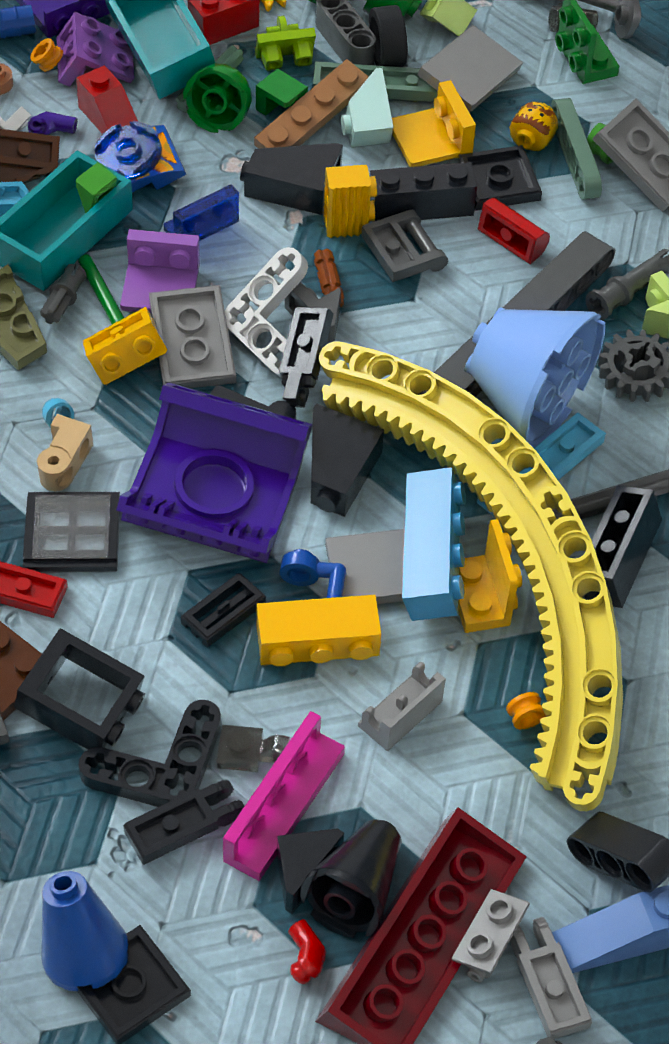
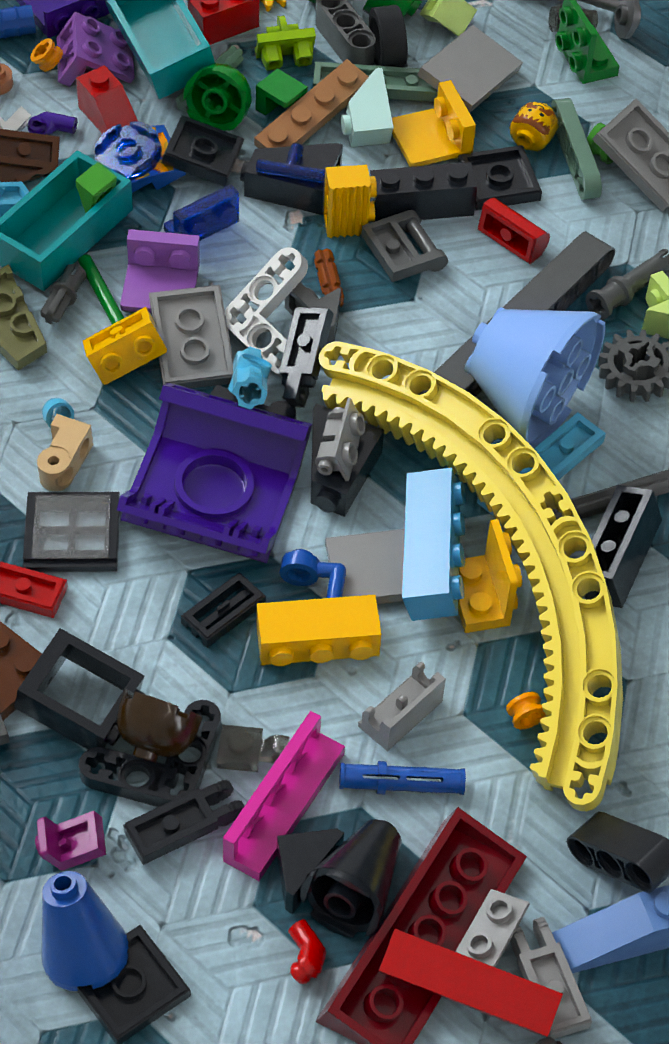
none -> magenta bracket [35,811,106,871]
none -> dark brown cylinder [117,689,203,763]
none -> black tile [161,115,244,187]
none -> medium azure piece [228,346,272,410]
none -> clear blue piece [256,143,325,183]
none -> light grey hinge [315,398,365,481]
none -> blue pin [339,761,466,795]
none -> red tile [379,929,563,1038]

